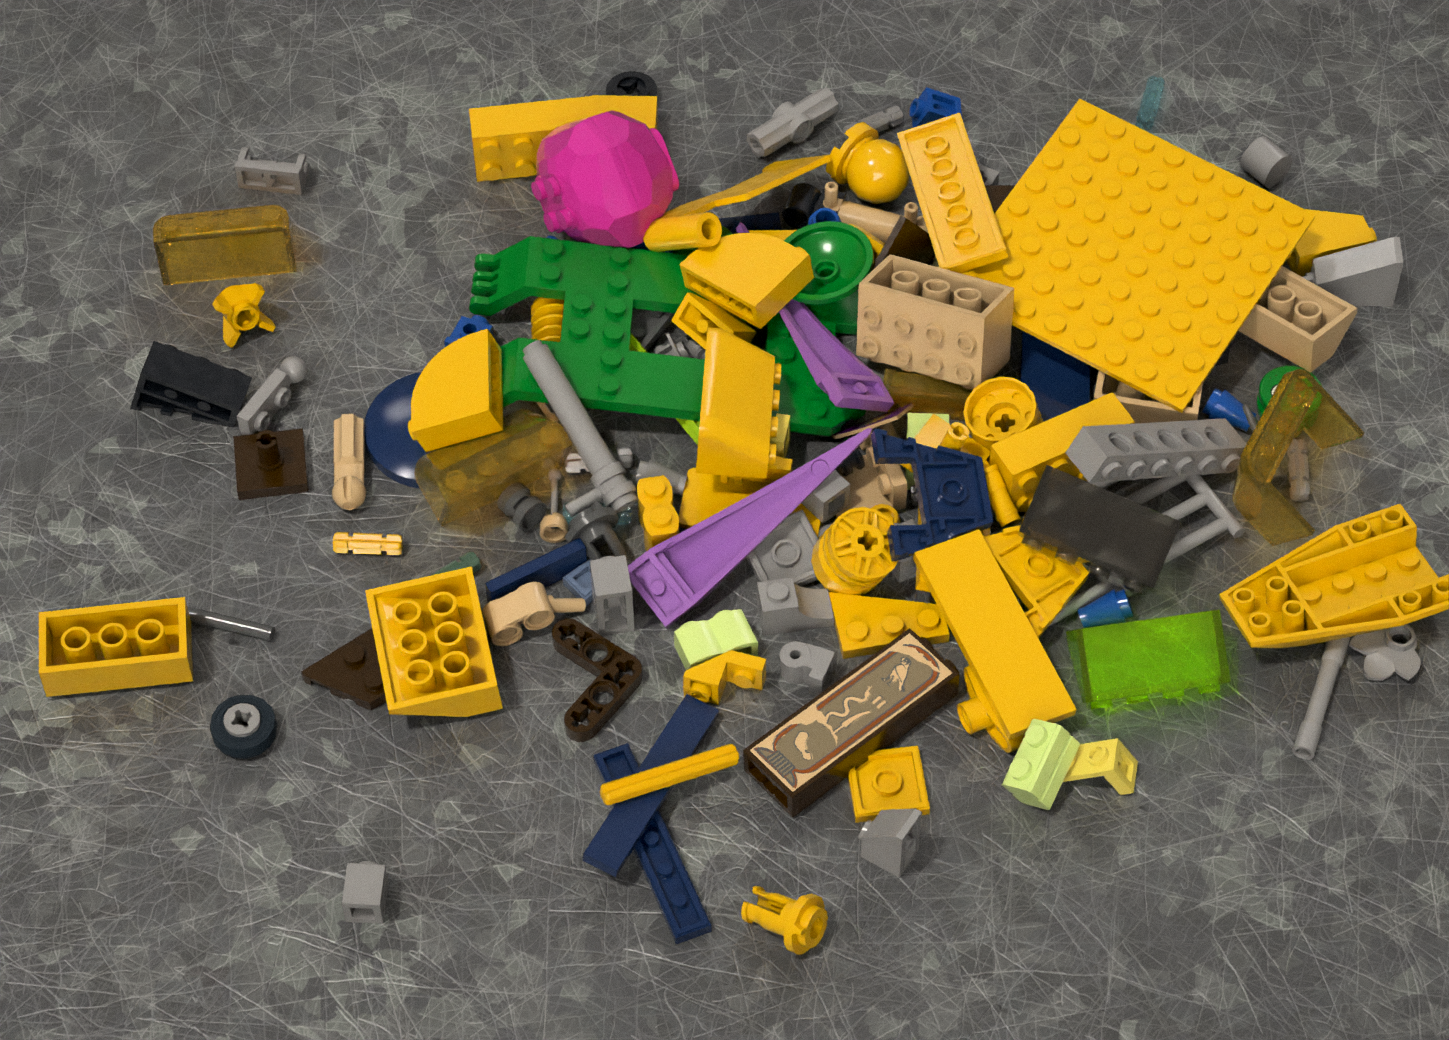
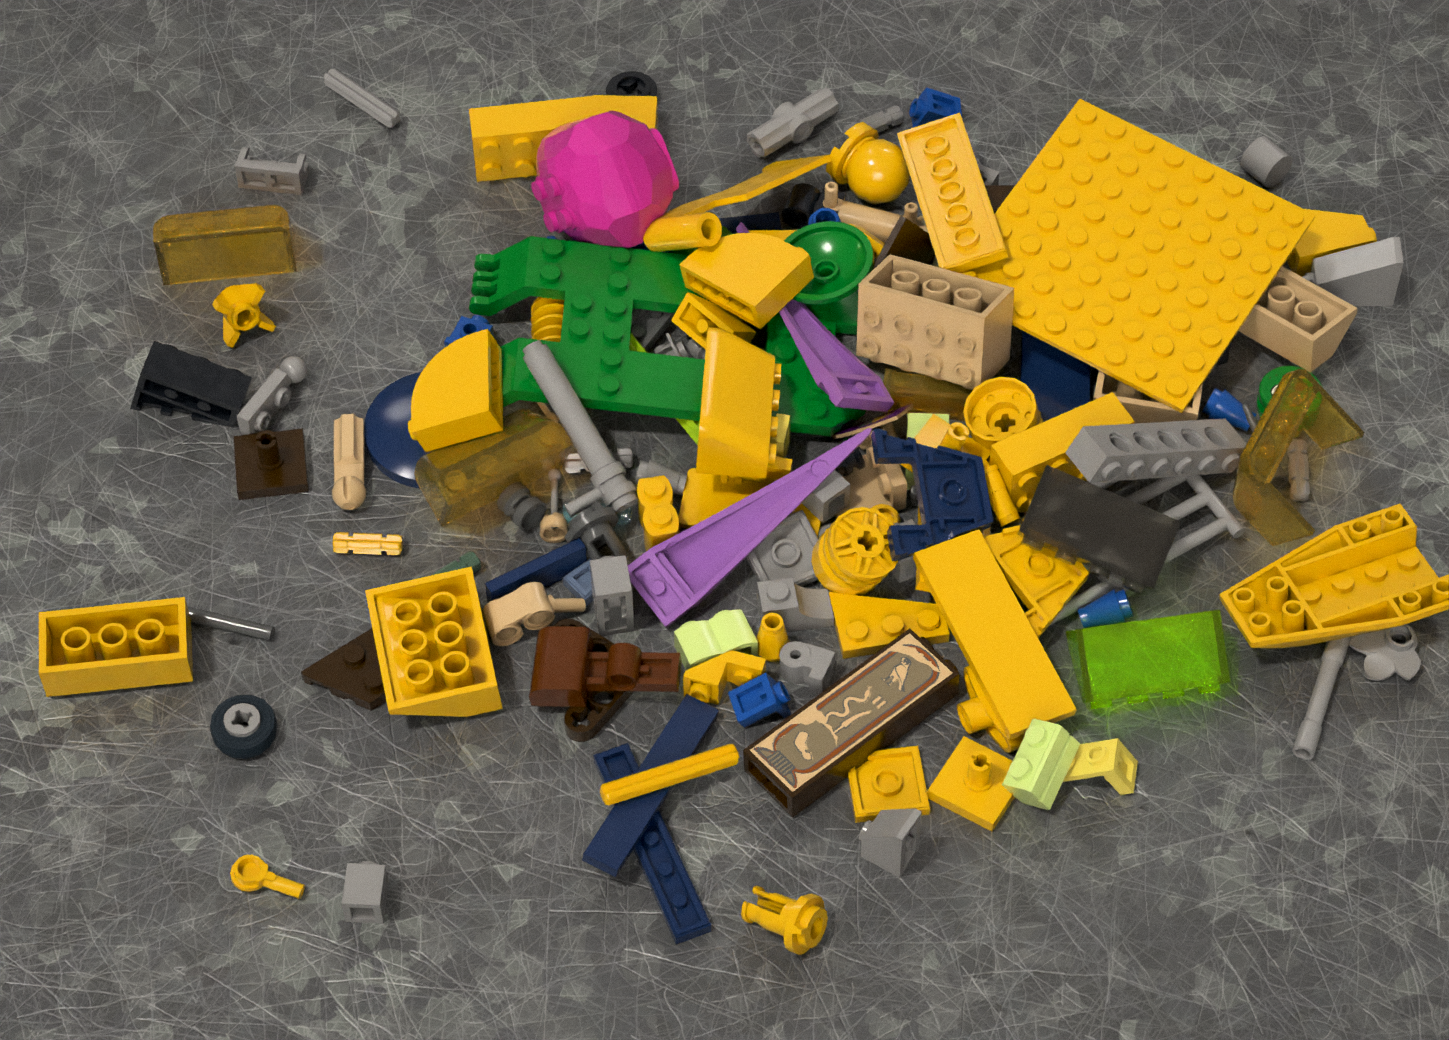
clear light blue axle [1135,76,1165,131] -> none
none -> yellow plate [230,855,305,899]
none -> light grey axle [323,68,400,128]
none -> reddish brown plate [529,626,682,707]
none -> blue bracket [728,673,791,728]
none -> yellow cone [756,613,790,662]
none -> yellow tile [927,736,1015,832]

